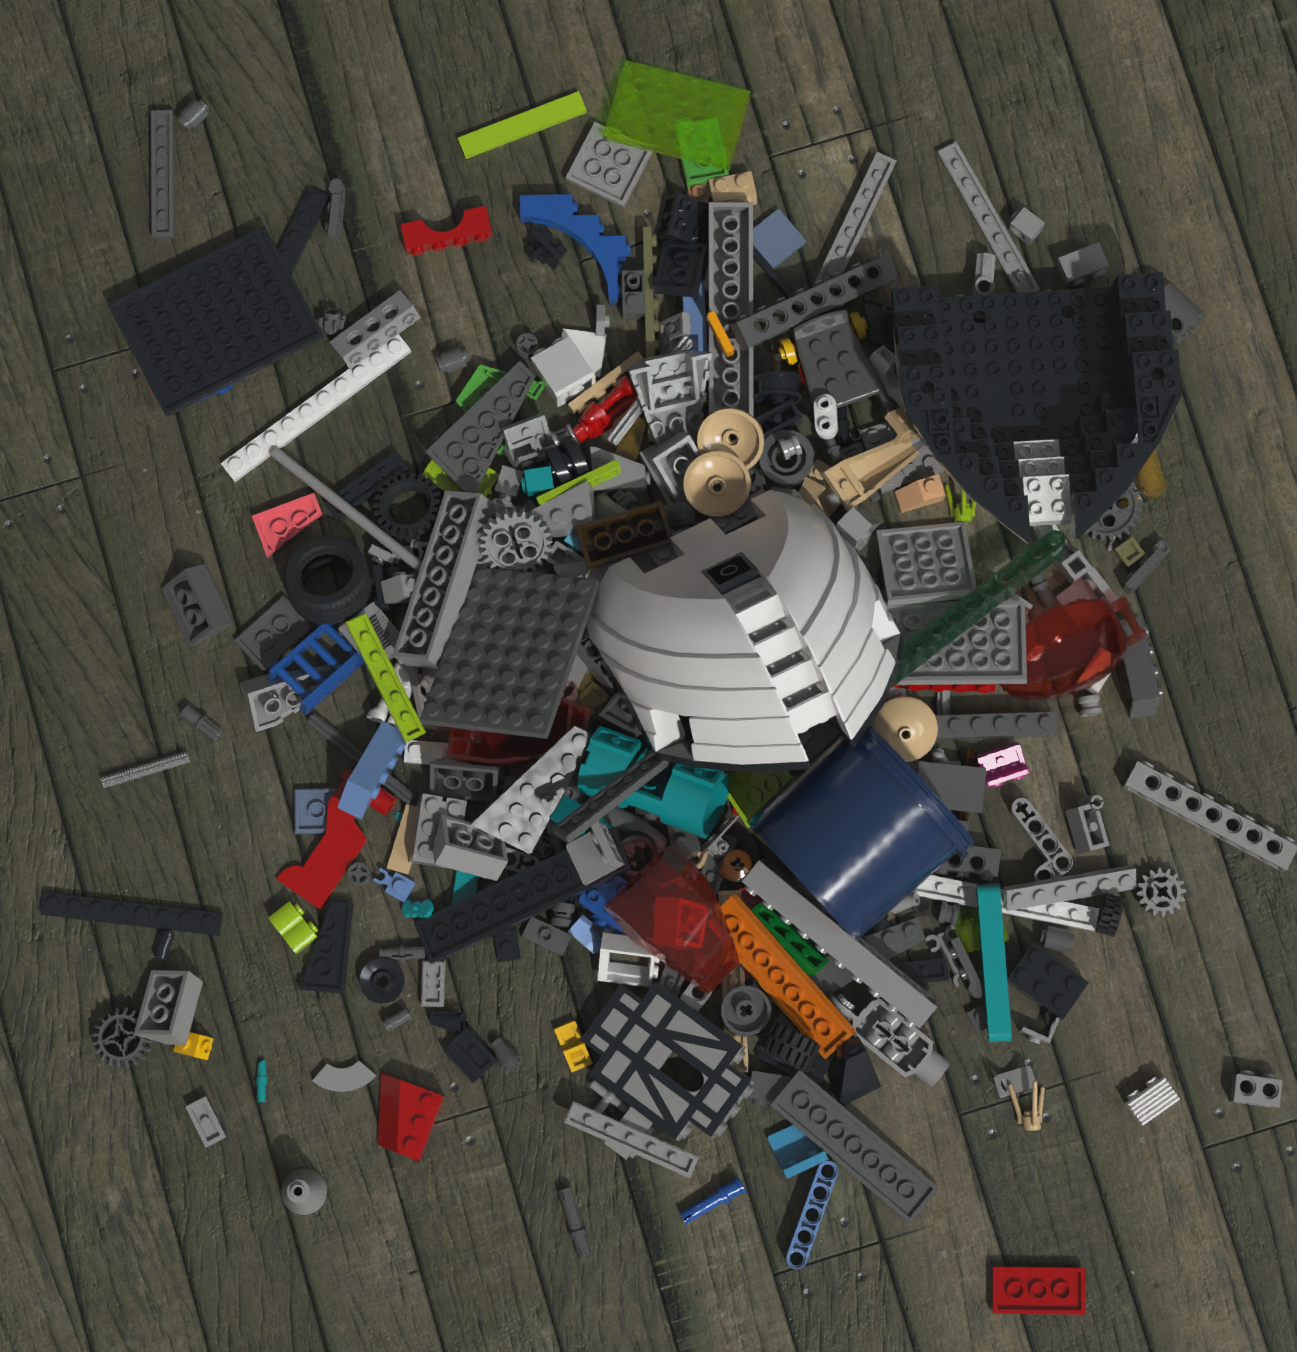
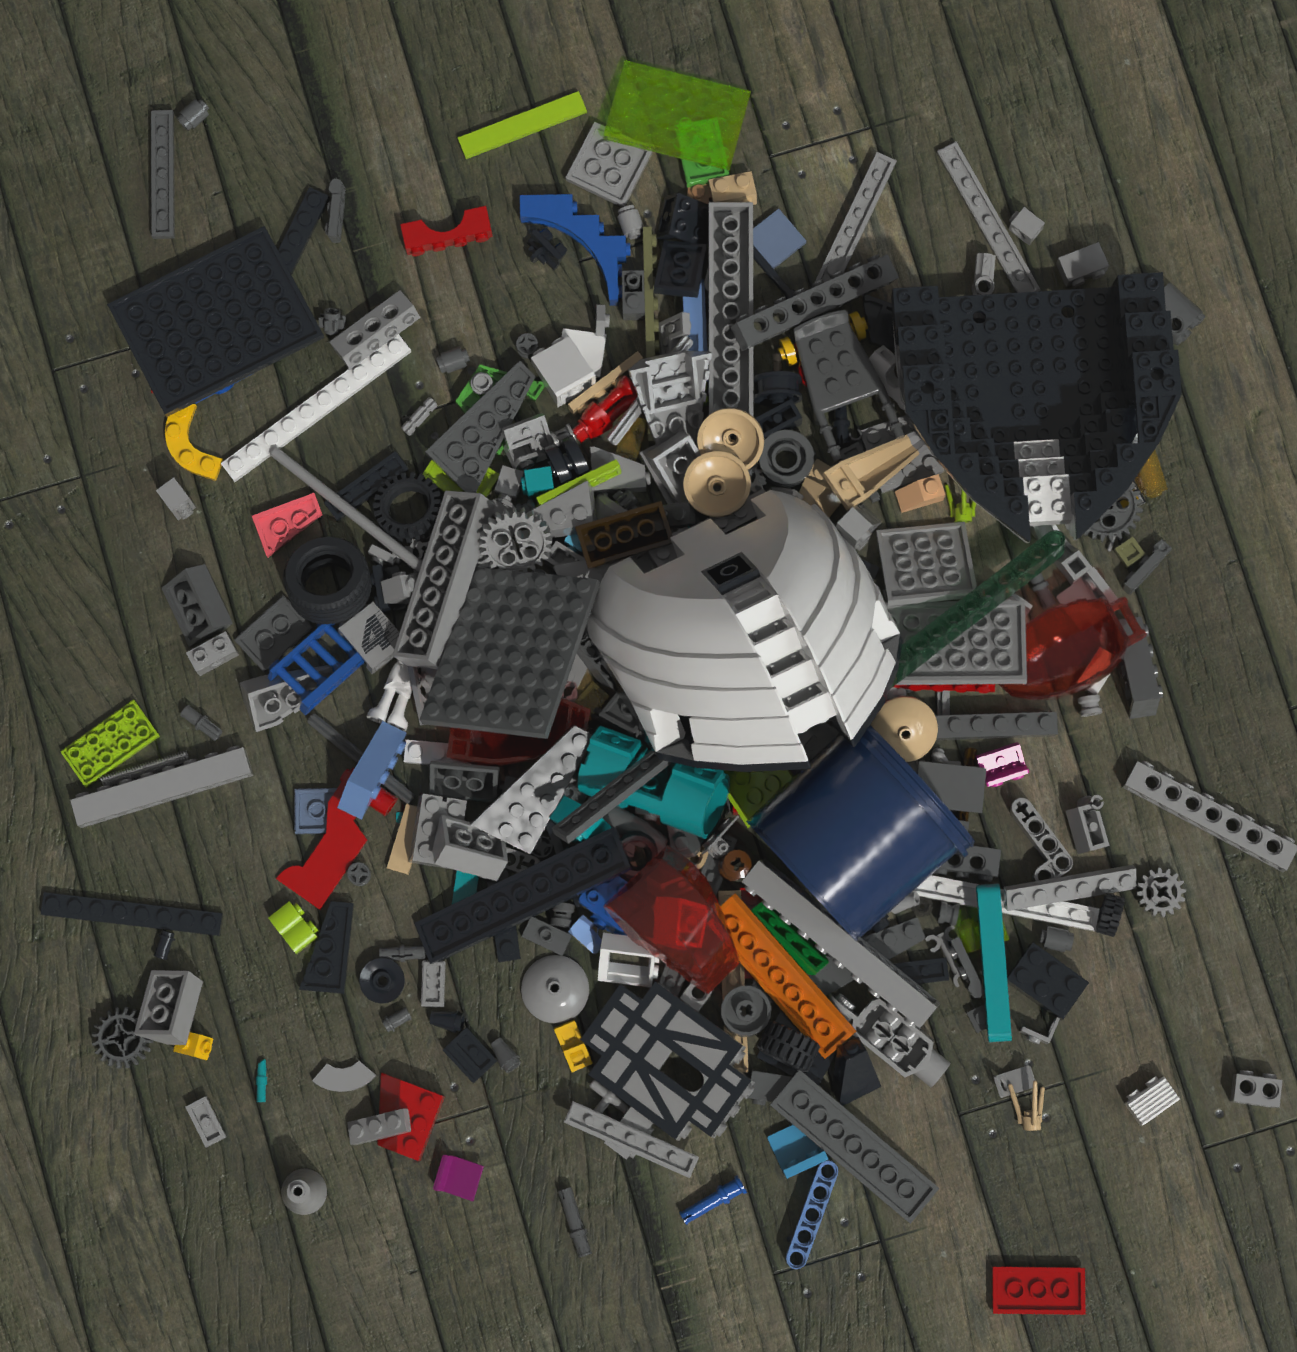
lime tile [345,613,426,743] -> none
medium blue plate [373,868,416,903] -> none
teal piece [402,899,434,918] -> none
light grey bracket [566,820,625,885] -> none
light orange tile [706,311,734,357] -> none
light grey wheel [778,433,802,460] -> none
white plate [814,394,838,439] -> none
tan bracket [885,407,921,446] -> none
none -> lime tile [60,699,160,788]
none -> light grey brick [70,746,254,828]
none -> light grey brick [156,477,196,520]
none -> yellow plate [165,404,223,481]
none -> light grey brick [186,631,239,676]
none -> light grey plate [347,1108,411,1145]
none -> light grey axle [401,397,437,436]
none -> magenta piece [433,1155,484,1201]
none -> light grey plate [470,372,493,395]
none -> light grey dish [521,955,589,1023]
none -> light grey brick [617,205,644,240]

